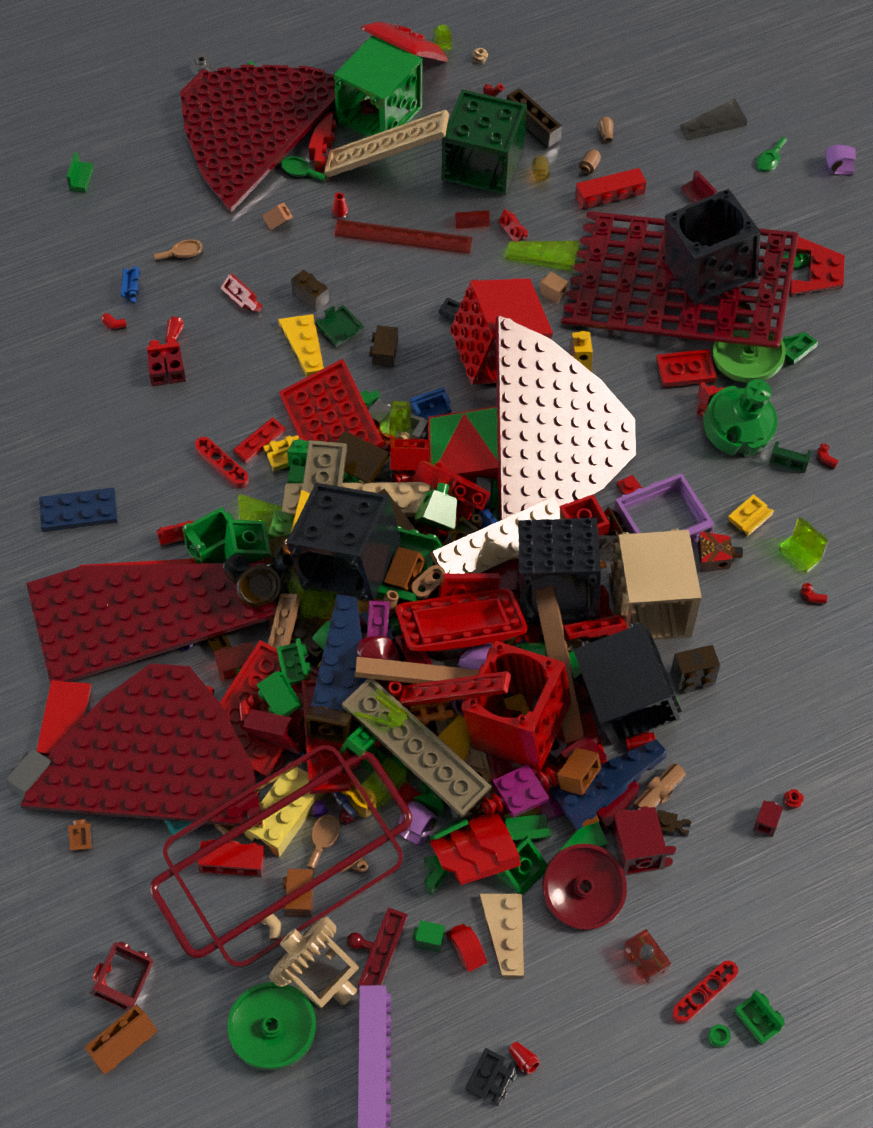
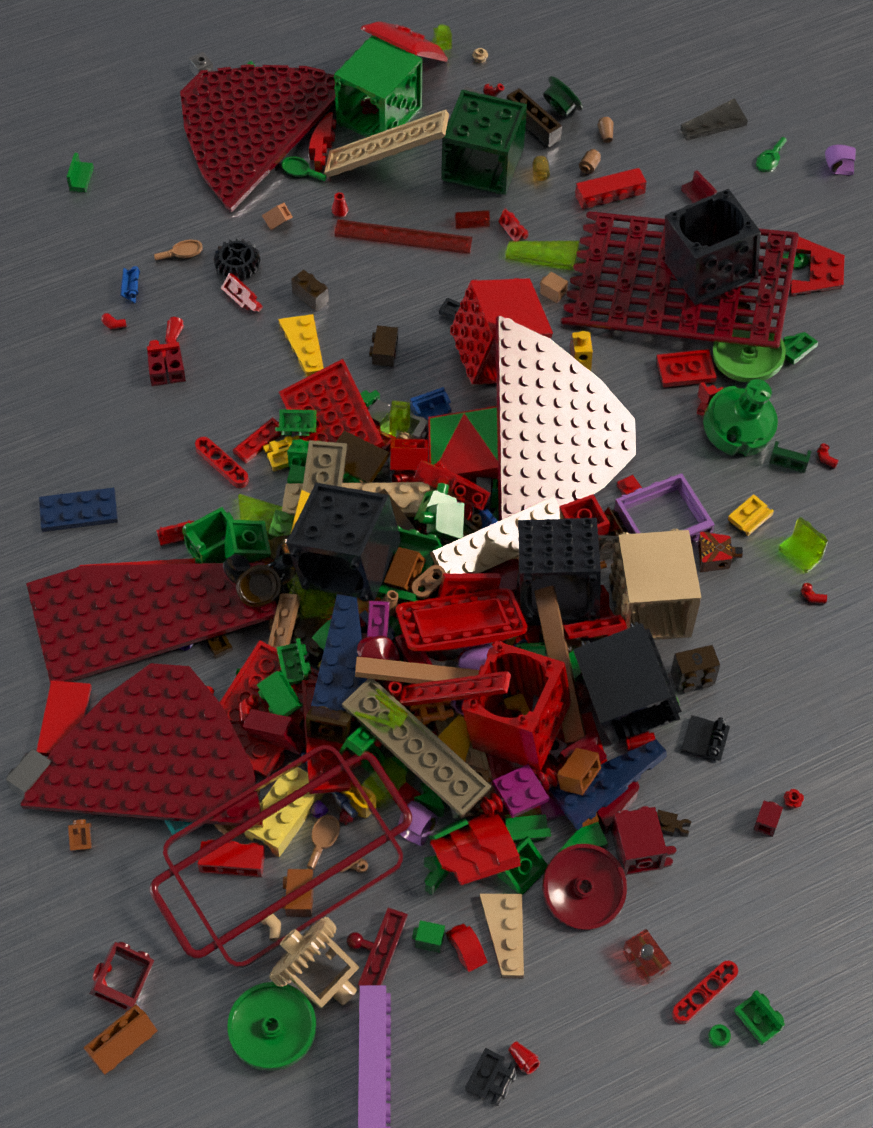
clear red brick [214,642,254,681] -> none
dark green piece [315,305,365,347] -> none
medium nougat piece [633,763,686,810] -> none
none -> black gear [213,238,261,280]
none -> green bracket [275,409,317,436]
none -> torso [419,503,464,542]
none -> dark green piece [543,76,583,117]
none -> black hinge [681,715,730,761]

